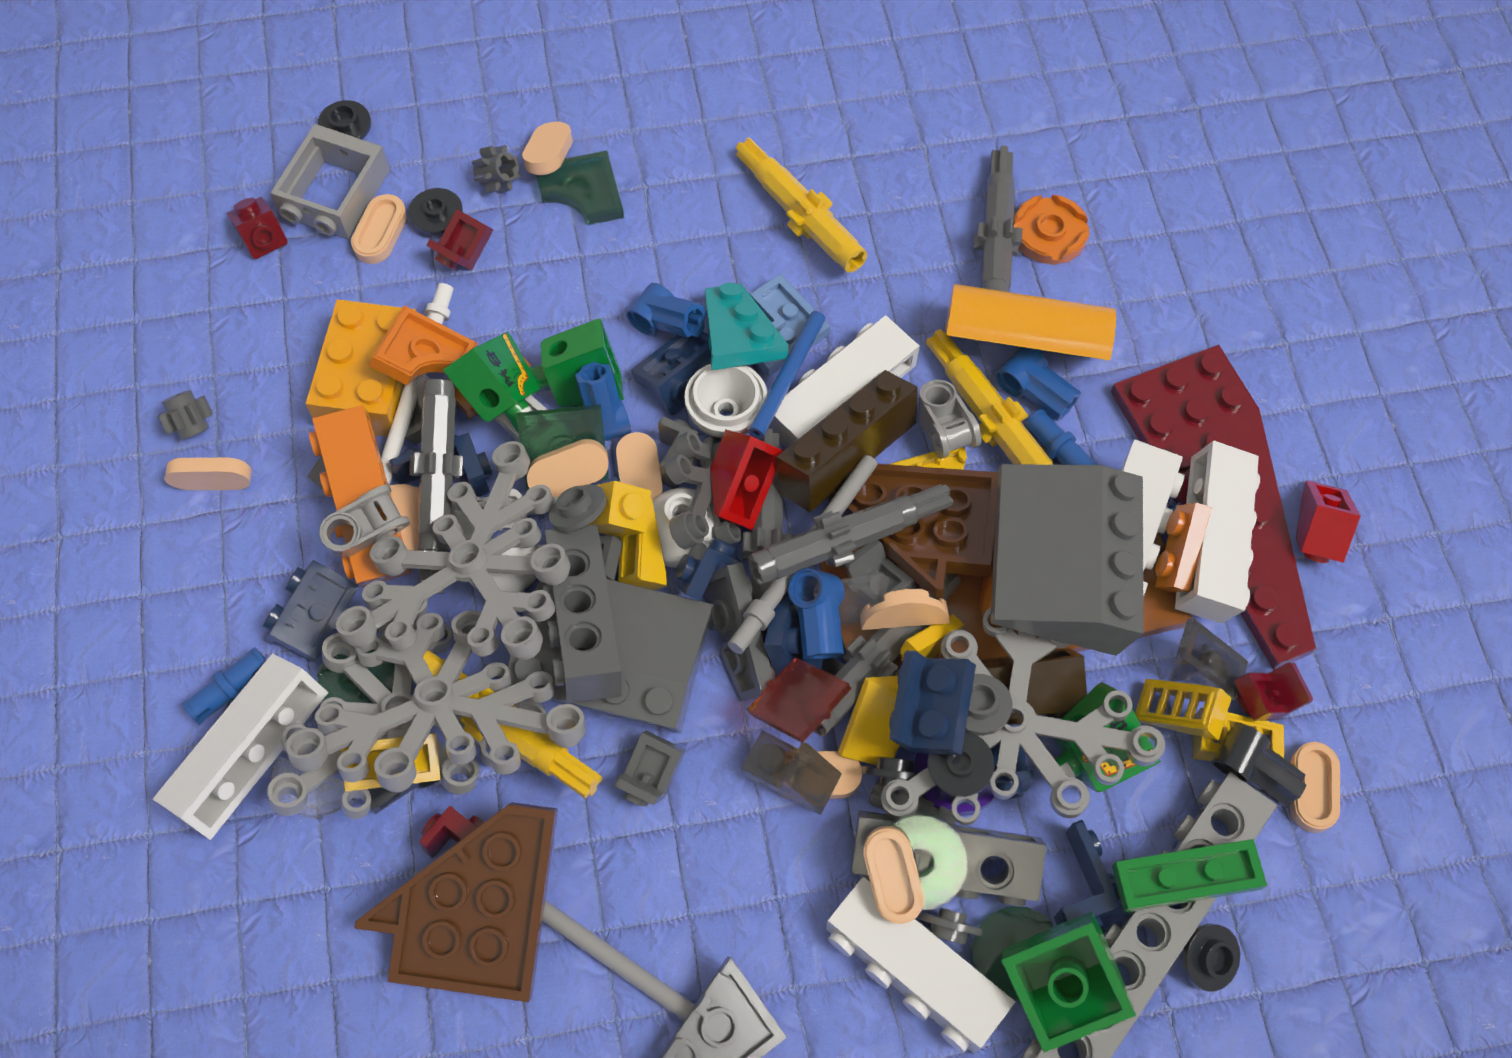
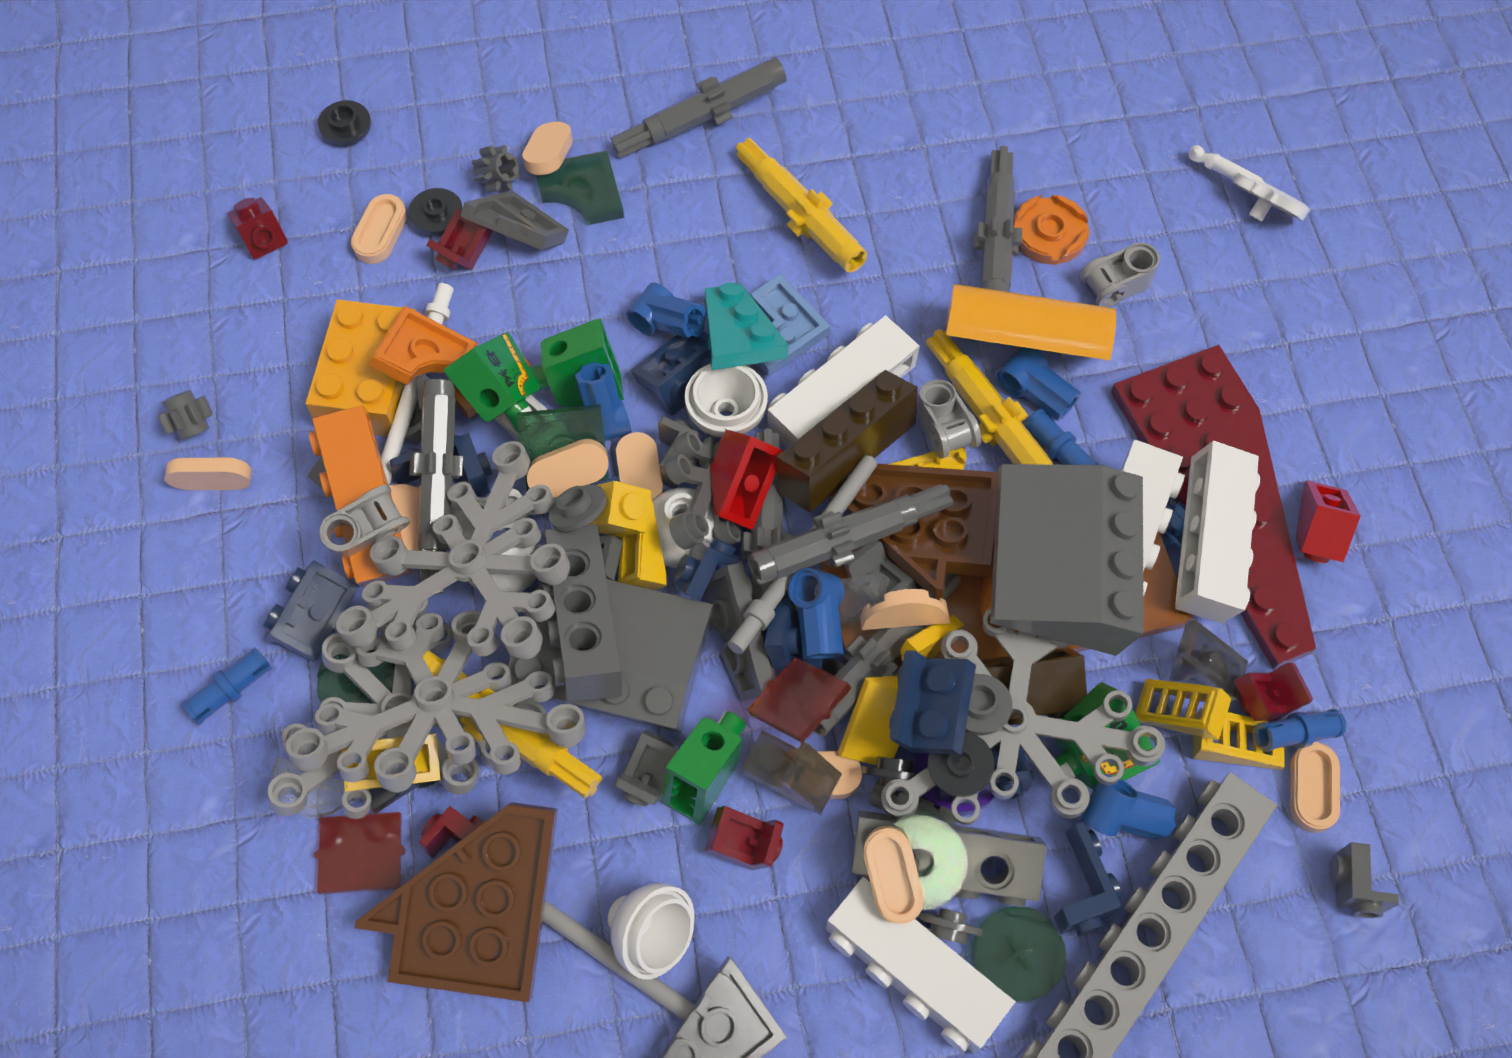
white brick [153,653,328,840] -> none
light grey window [271,124,390,239] -> none
blue piece [748,311,825,439] -> none
green slope [1001,911,1136,1053] -> none
green plate [1112,839,1268,913] -> none
orange plate [1155,503,1212,592] -> none
black piece [1183,923,1240,992] -> none
black piece [1212,722,1307,807] -> none
none -> clear red piece [314,812,406,895]
none -> dark grey wing [461,190,569,250]
none -> white piece [608,883,694,979]
none -> dark grey piece [610,57,787,158]
none -> green torso [662,711,746,825]
none -> dark red bracket [704,806,784,870]
none -> light grey piece [1079,242,1160,307]
none -> blue piece [1080,774,1176,840]
none -> white piece [1189,145,1310,222]
none -> blue pin [1254,709,1346,752]
none -> dark grey bracket [1330,842,1399,918]

